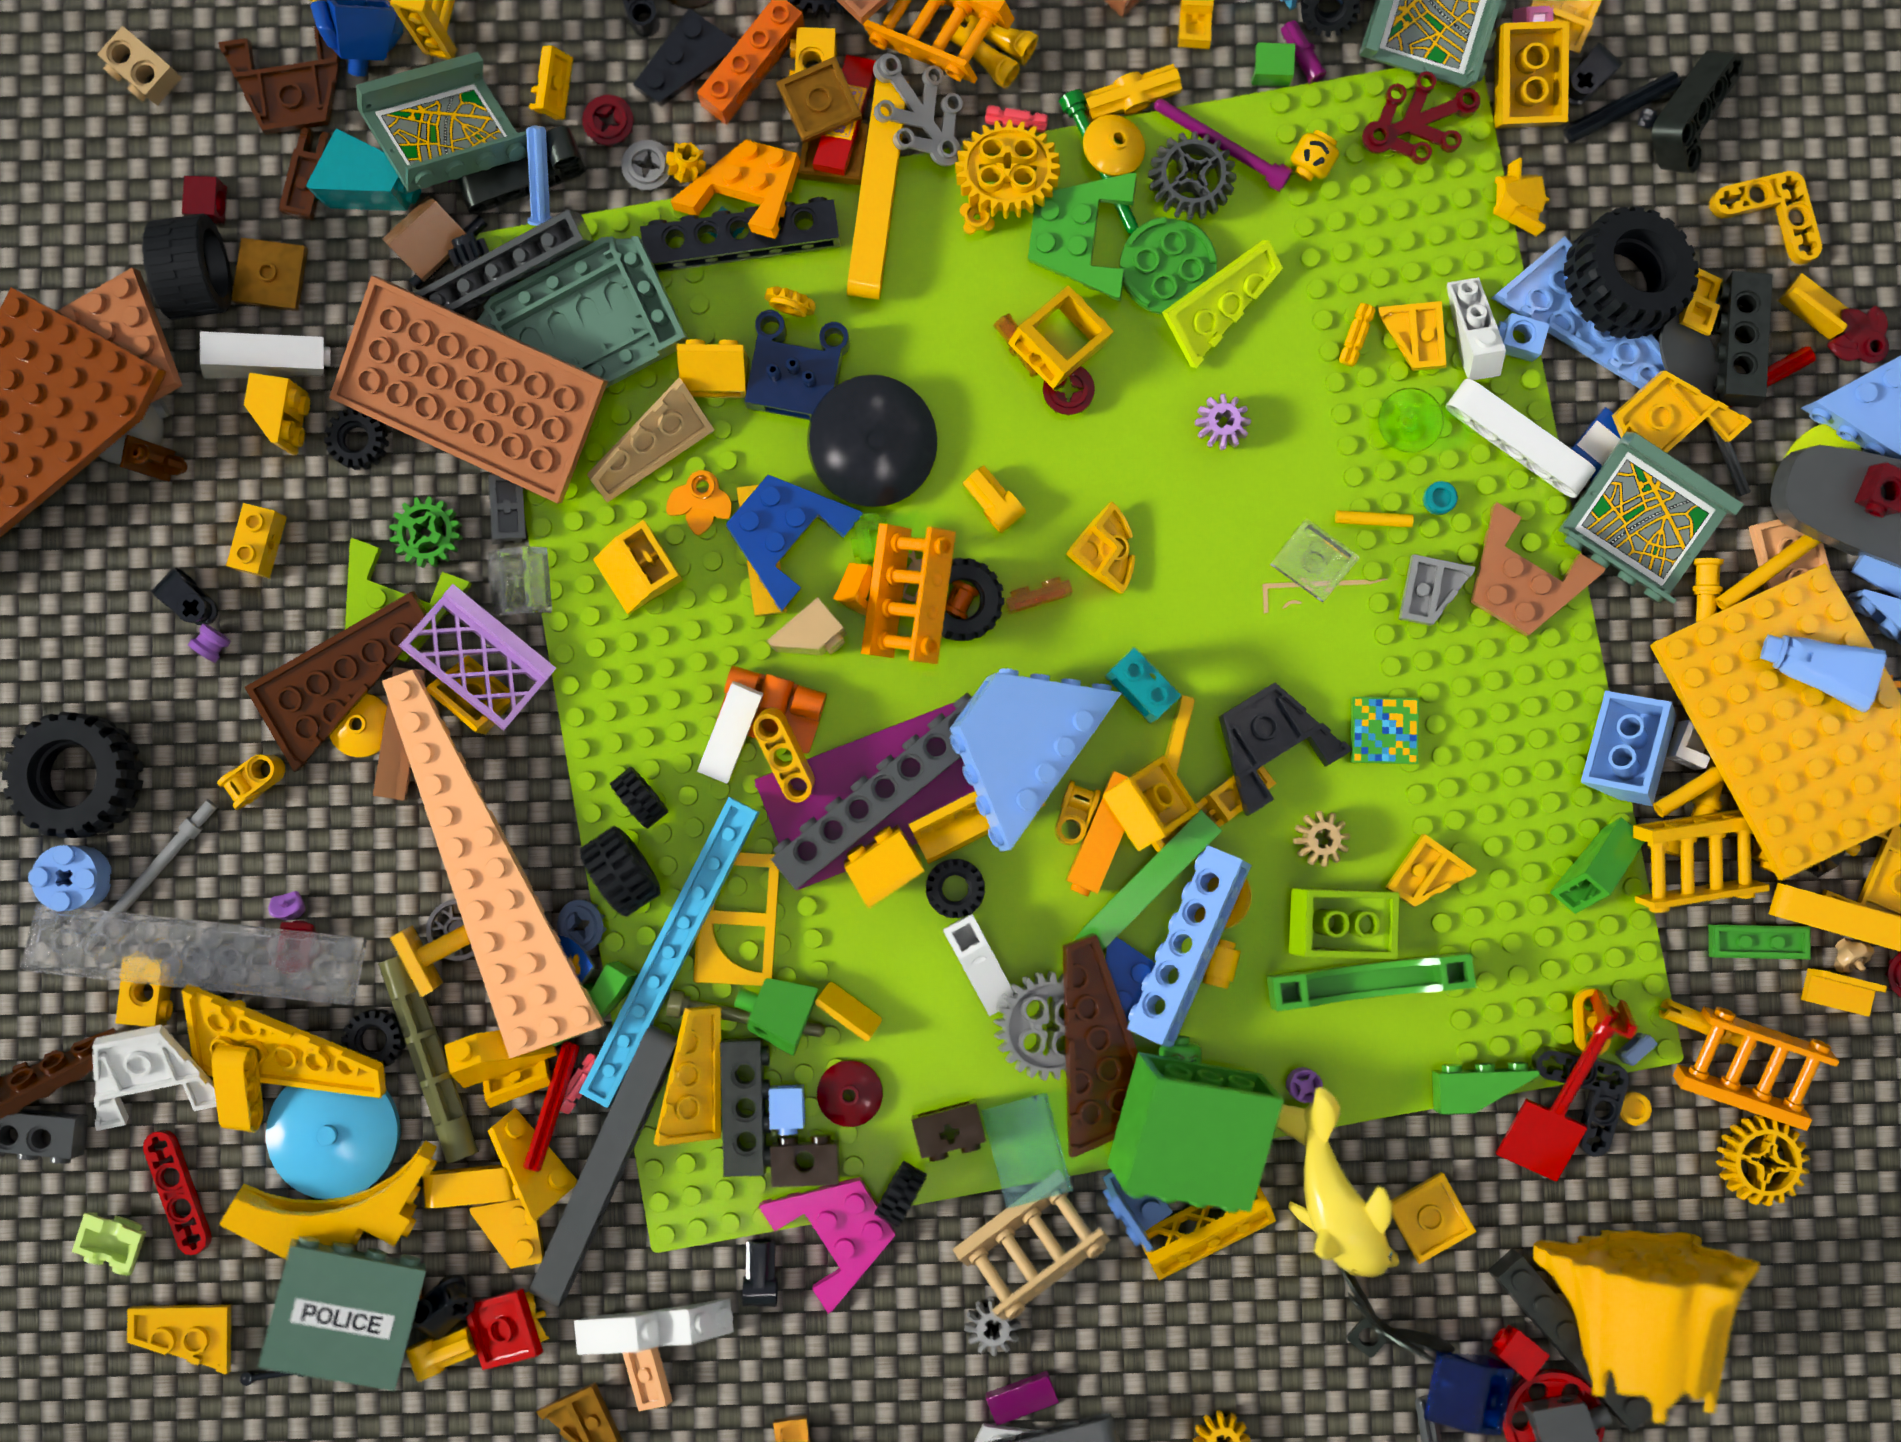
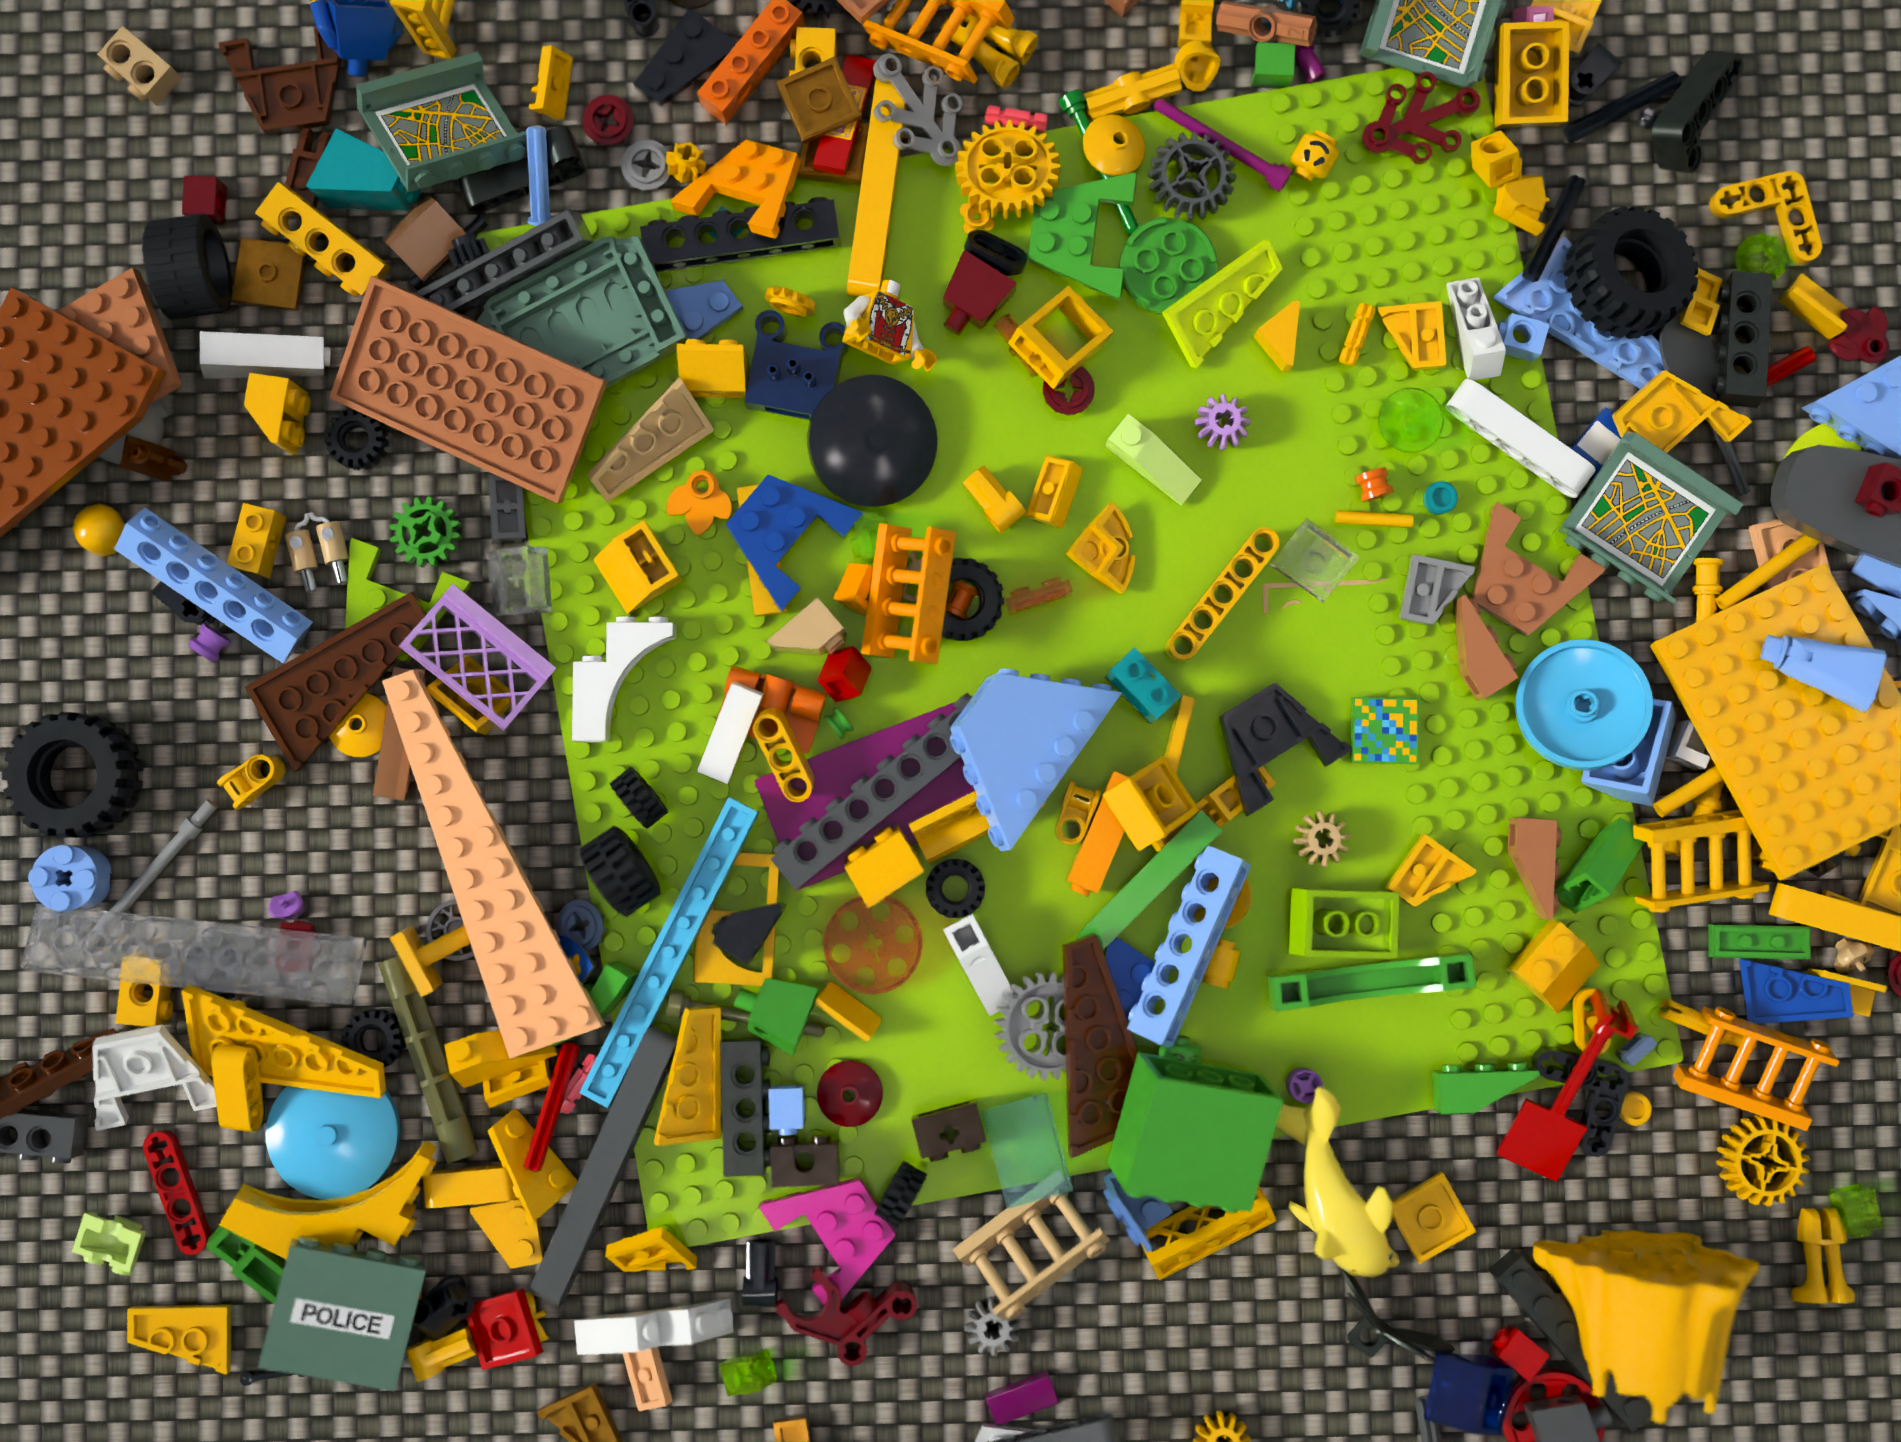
none -> yellow hair [72,503,125,557]
none -> light blue brick [114,508,313,663]
none -> bright green slope [206,1226,286,1304]
none -> yellow brick [255,182,391,298]
none -> tan piece [285,512,349,593]
none -> white arch [572,617,677,742]
none -> yellow wing [605,1227,697,1272]
none -> medium blue wing [666,280,743,340]
none -> black slope [712,902,787,965]
none -> clear neon green bracket [719,1349,777,1396]
none -> dark red piece [776,1266,917,1366]
none -> red panel [817,646,871,703]
none -> clear orange wedge [823,896,923,994]
none -> bright green bush [824,707,854,739]
none -> torso [842,280,937,372]
none -> dark red torso [943,250,1017,335]
none -> black plate [964,230,1028,276]
none -> yellow slope [1025,455,1083,528]
none -> yellowish green slope [1105,414,1202,506]
none -> yellow beam [1166,527,1279,662]
none -> yellow piece [1174,40,1221,91]
none -> nougat piece [1216,1,1318,47]
none -> yellow slope [1253,301,1300,373]
none -> orange wheel [1355,467,1394,502]
none -> nougat slope [1453,594,1518,701]
none -> yellow brick [1471,130,1520,189]
none -> yellow slope [1506,920,1601,1014]
none -> nougat slope [1508,818,1561,920]
none -> medium azure dish [1515,639,1653,770]
none -> black axle [1522,175,1586,282]
none -> clear neon green gear [1735,232,1789,282]
none -> blue wing [1739,958,1854,1024]
none -> yellow piece [1790,1208,1855,1303]
none -> clear neon green brick [1829,1183,1883,1238]

